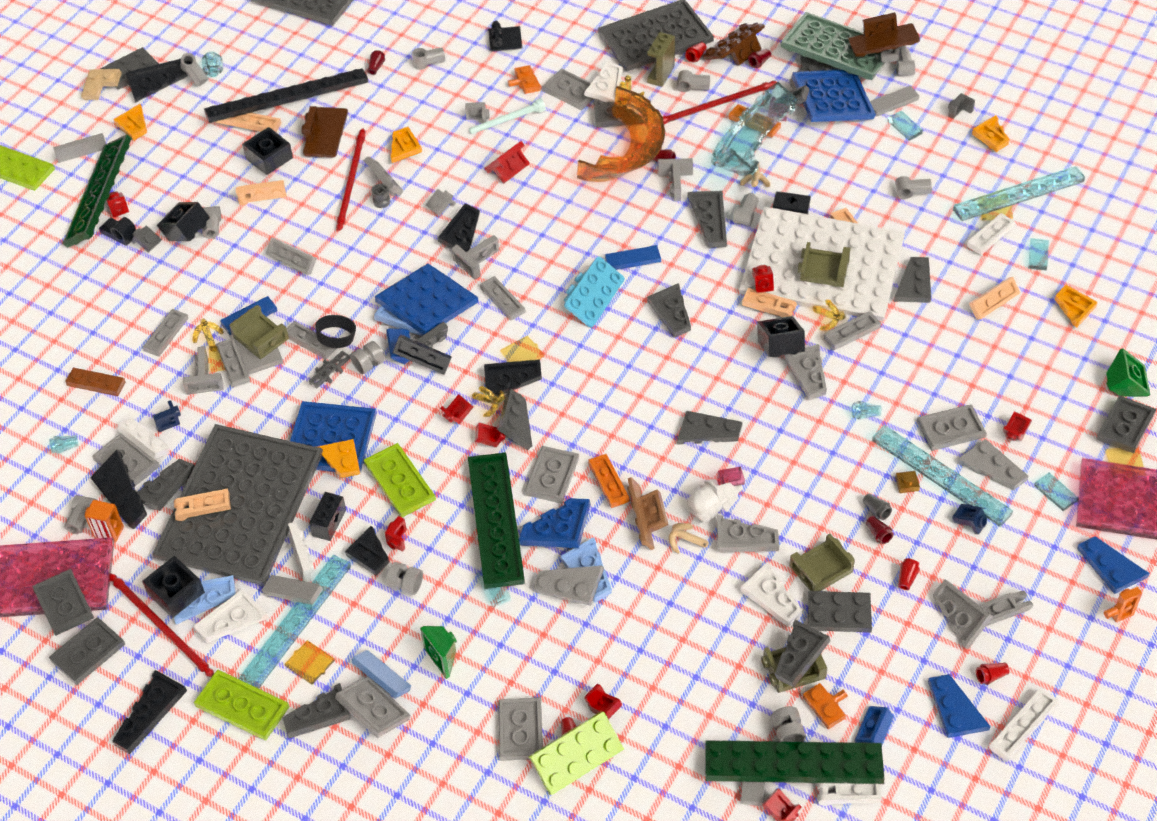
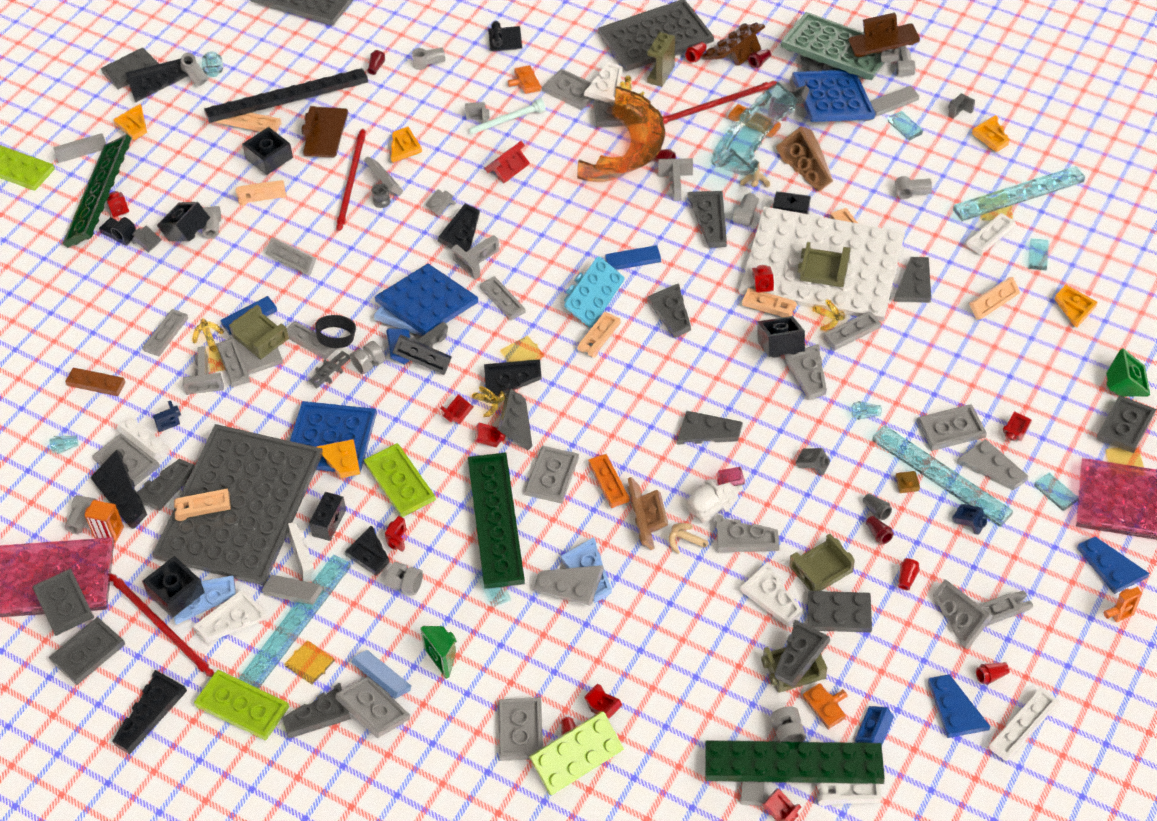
tan plate [81,69,121,100] -> none
blue plate [519,498,591,548] -> none
light grey piece [677,70,710,92] -> none
none -> light nougat plate [577,312,621,358]
none -> medium nougat wedge [776,126,833,191]
none -> dark grey bracket [796,448,830,475]

